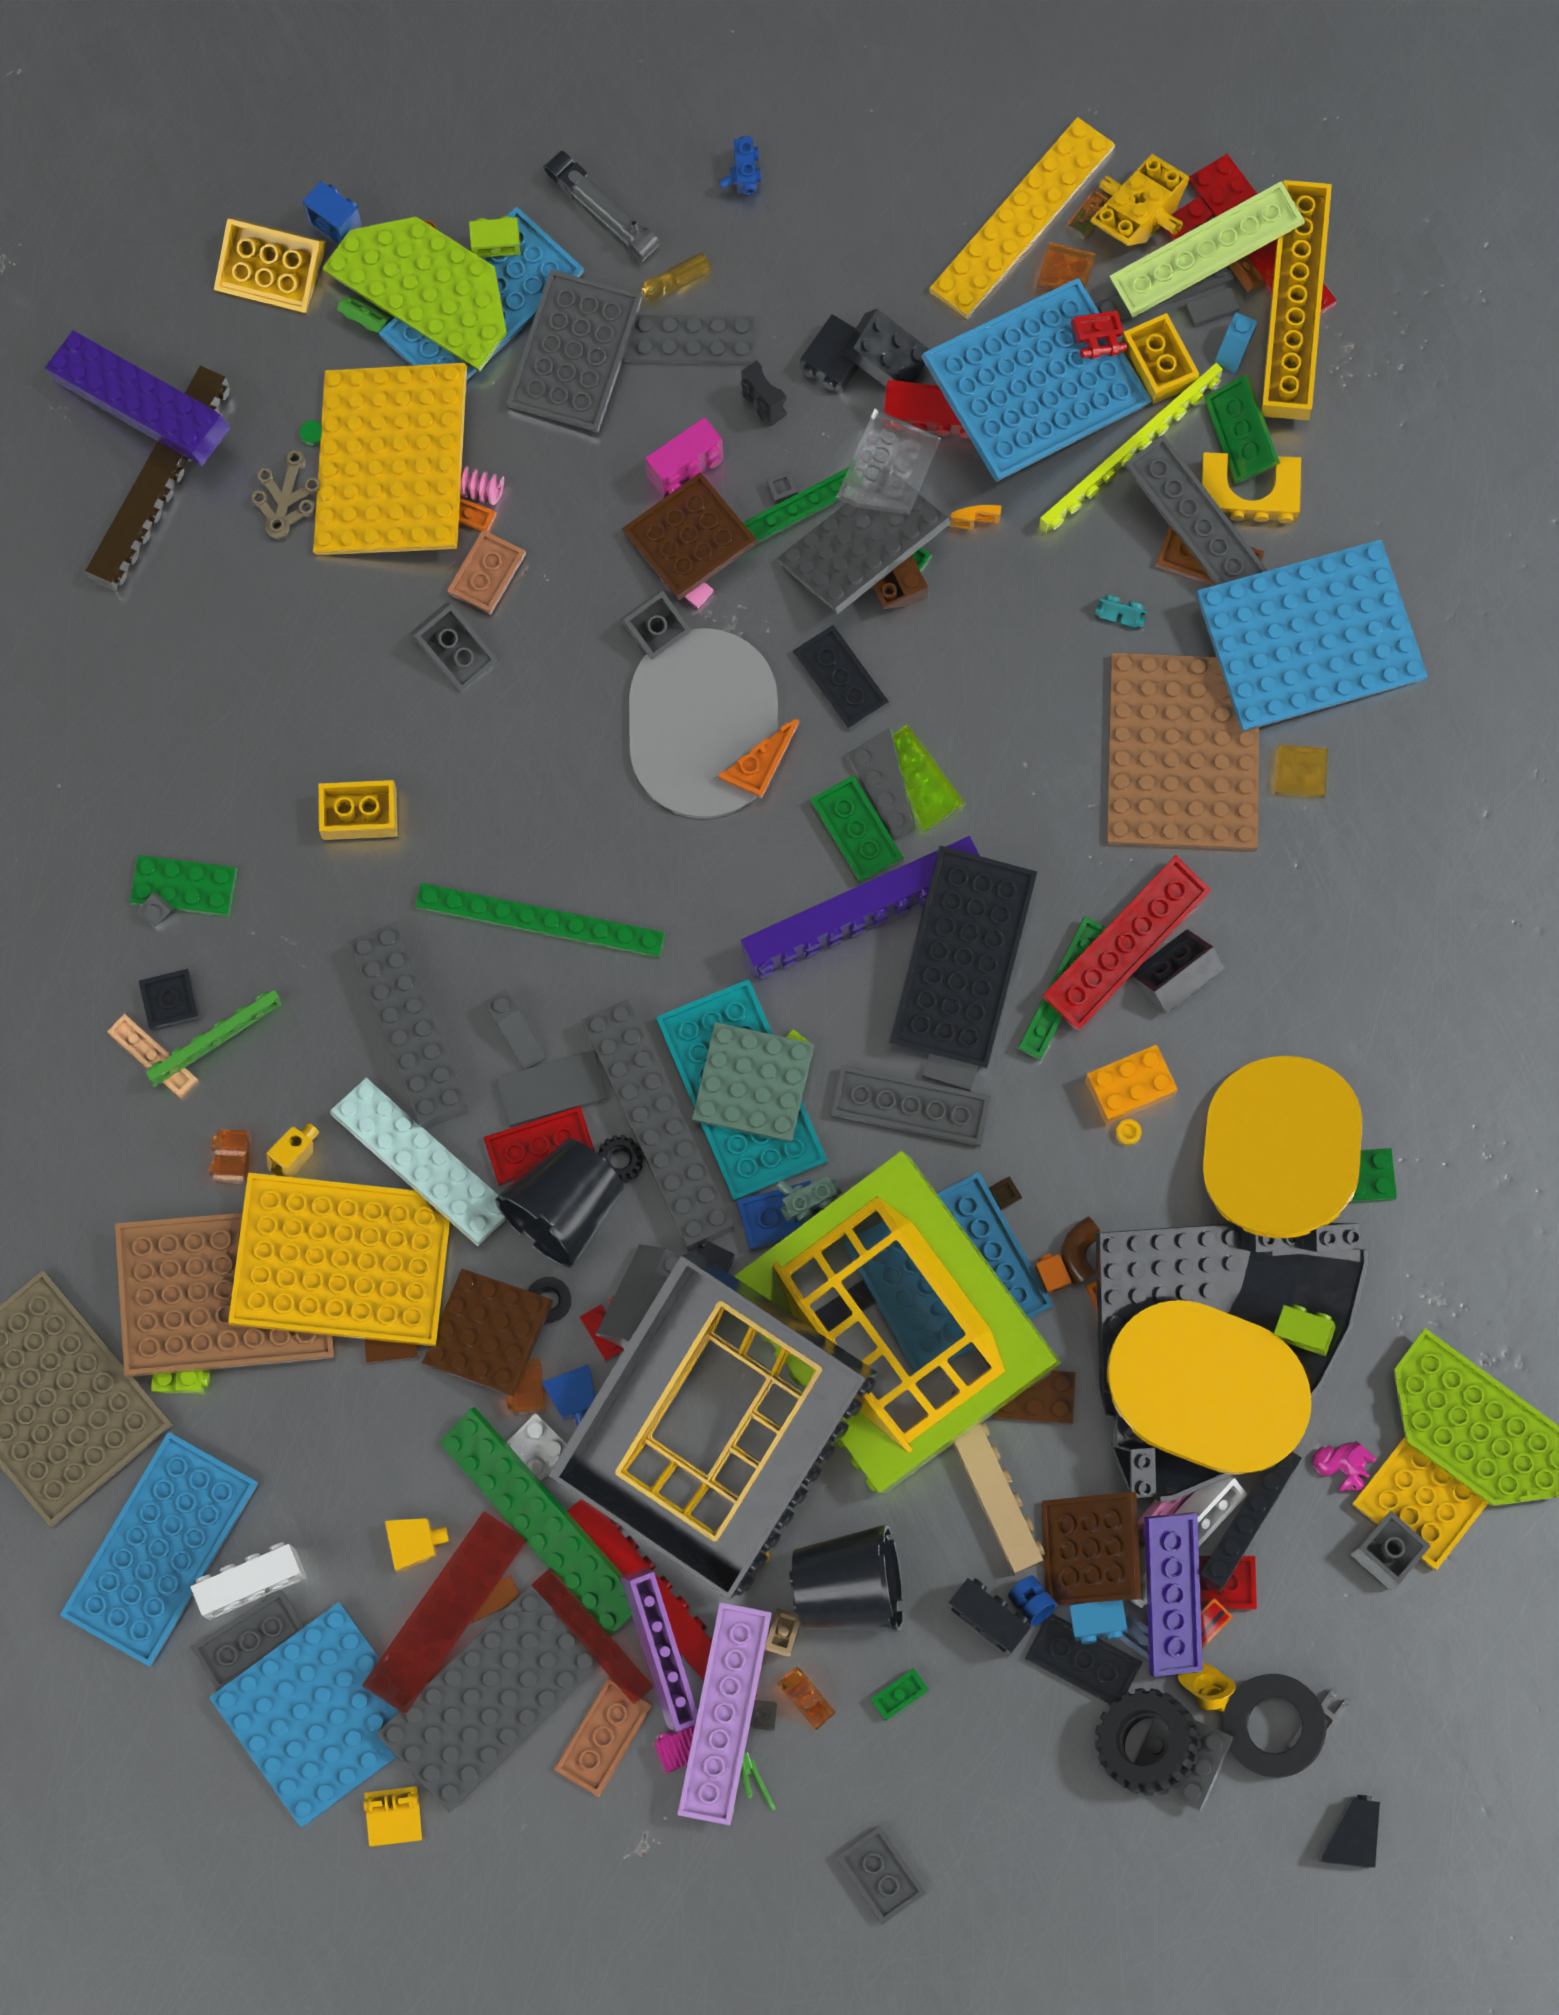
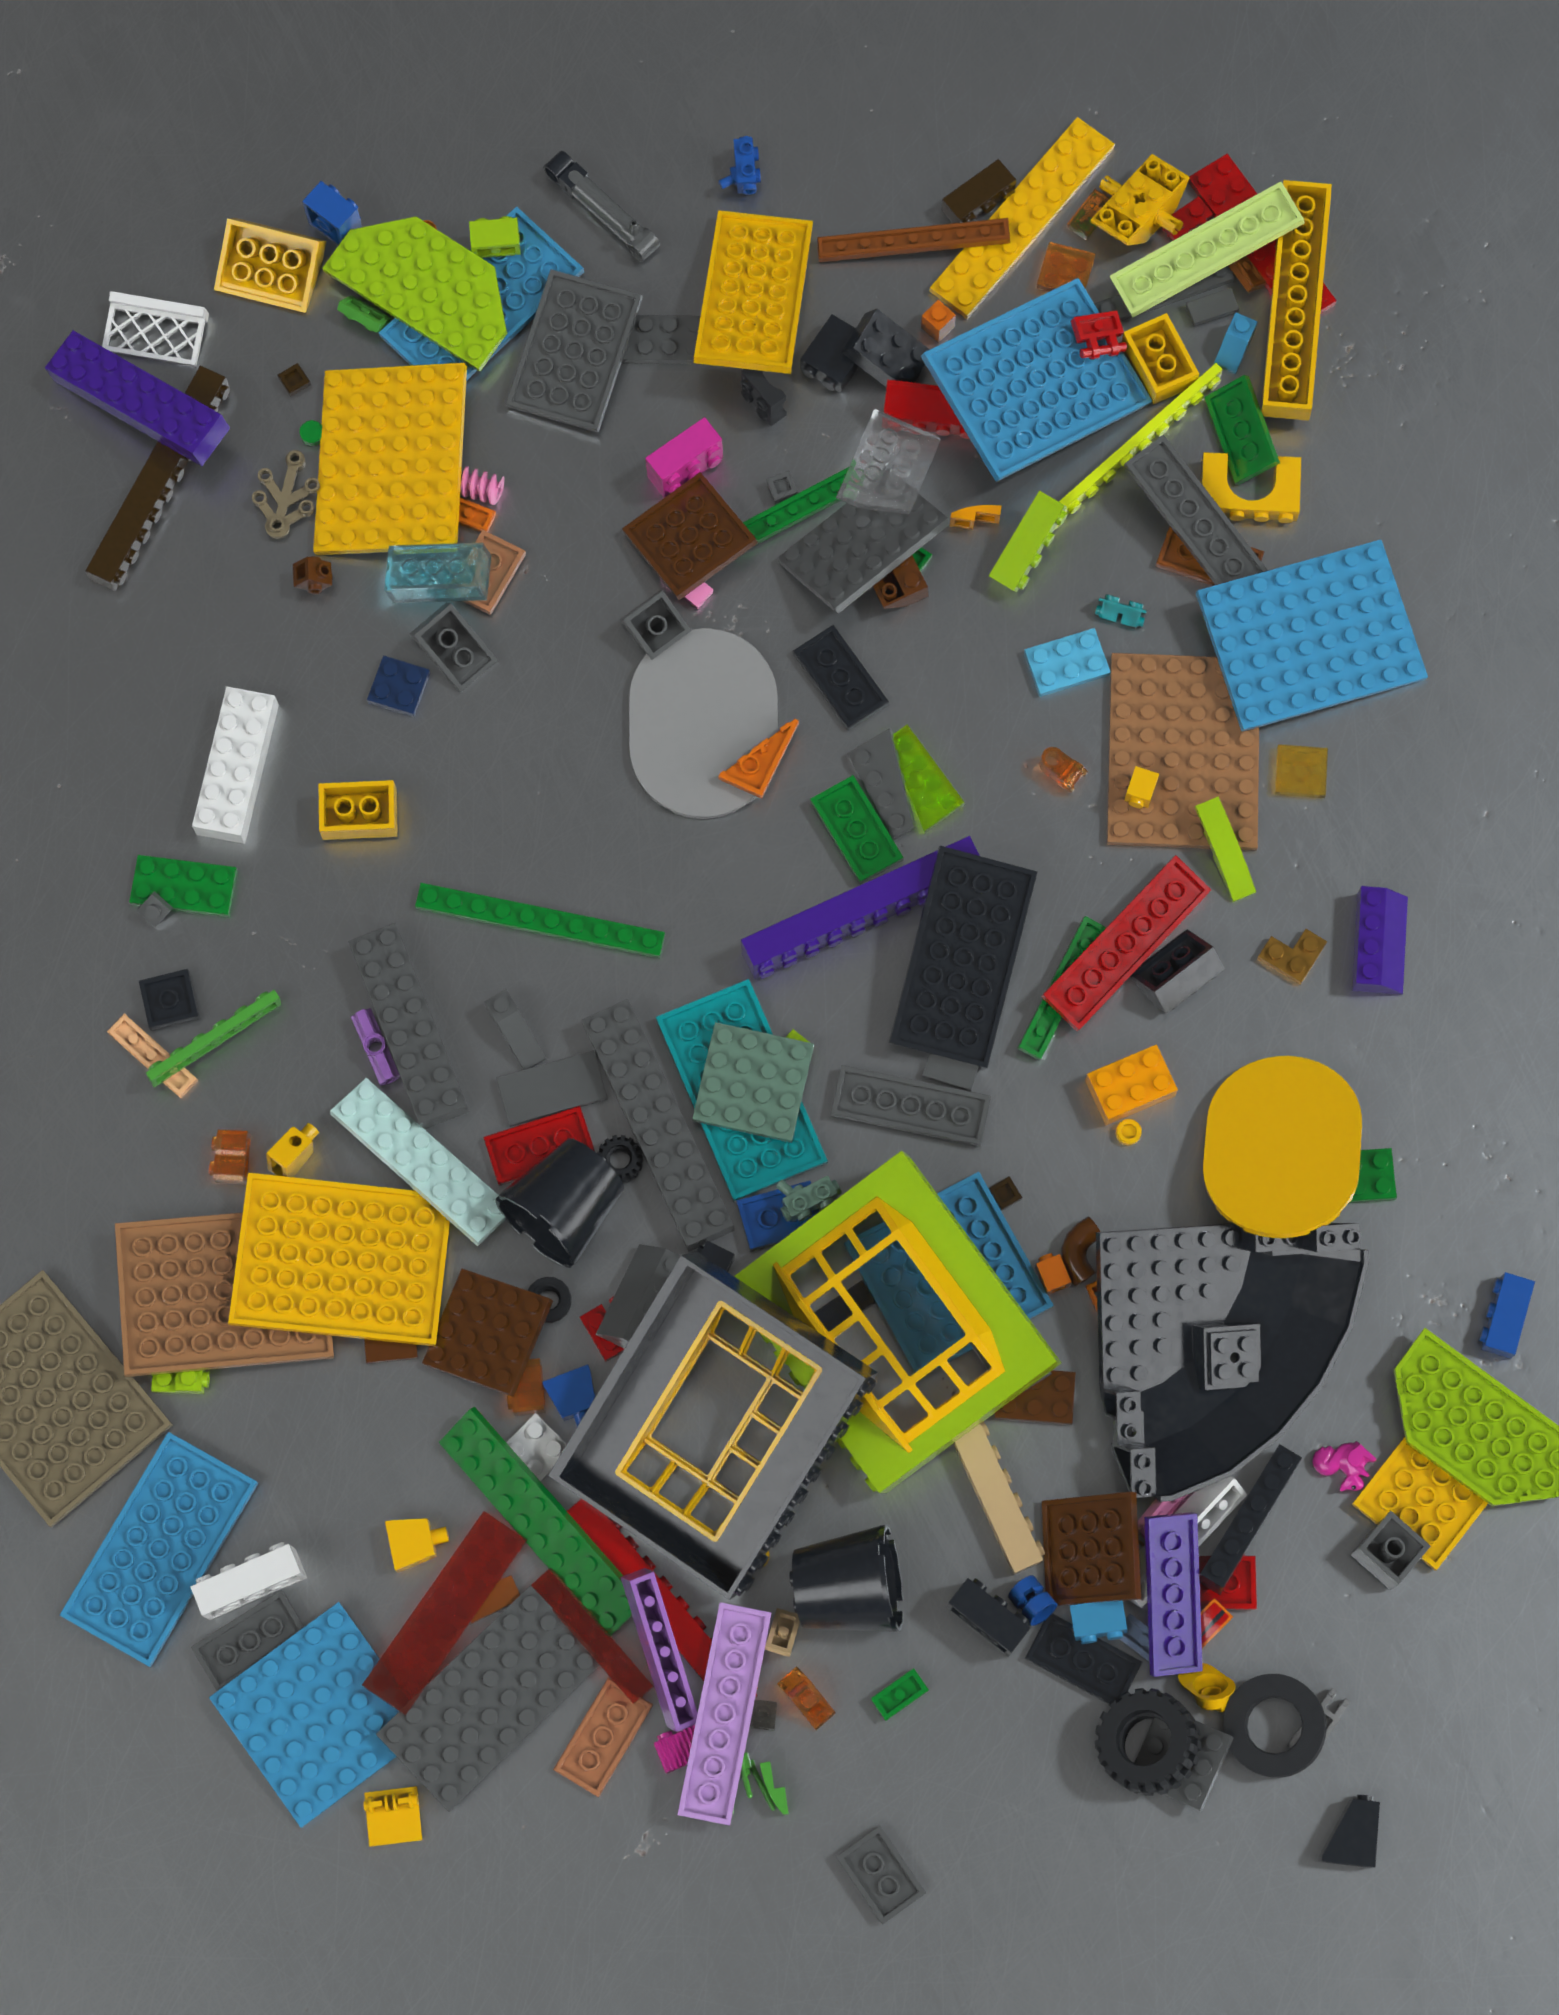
clear yellow piece [642,252,712,301] -> none
yellow tile [1107,1300,1311,1475] -> none
lime brick [1274,1304,1336,1356] -> none
none -> white fence [102,291,209,367]
none -> white brick [192,686,279,844]
none -> dark brown tile [277,363,311,397]
none -> reddish brown brick [293,556,333,594]
none -> medium lavender piece [351,1008,401,1086]
none -> dark blue plate [367,655,431,717]
none -> clear light blue brick [384,543,491,603]
none -> yellow plate [694,210,813,374]
none -> bright green slope [760,1762,789,1815]
none -> dark orange tile [817,218,1010,262]
none -> orange brick [921,299,956,343]
none -> dark brown brick [941,159,1016,223]
none -> lime brick [989,490,1068,592]
none -> medium azure plate [1024,628,1111,697]
none -> clear orange piece [1039,747,1088,793]
none -> yellow brick [1124,766,1159,809]
none -> lime slope [1195,796,1256,902]
none -> pearl gold plate [1257,929,1327,985]
none -> dark purple slope [1352,886,1408,995]
none -> blue brick [1479,1272,1535,1359]

